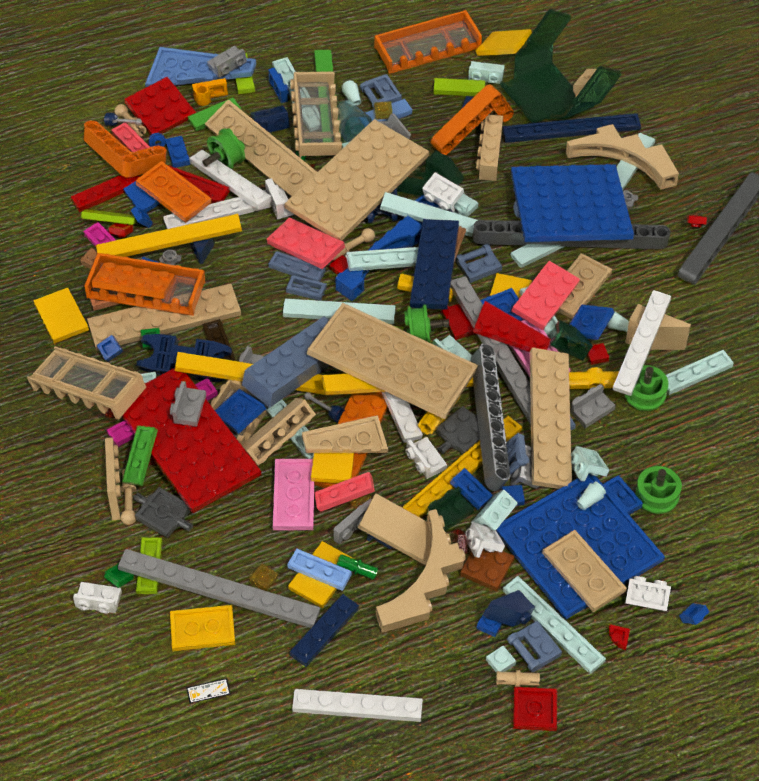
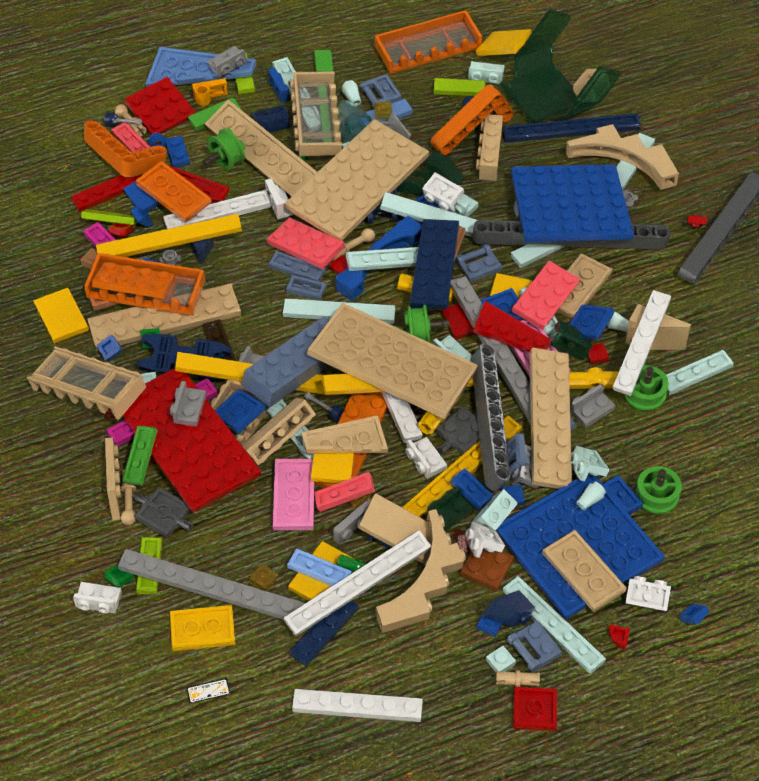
white plate [189,150,272,210] -> none
none -> white plate [284,530,431,637]

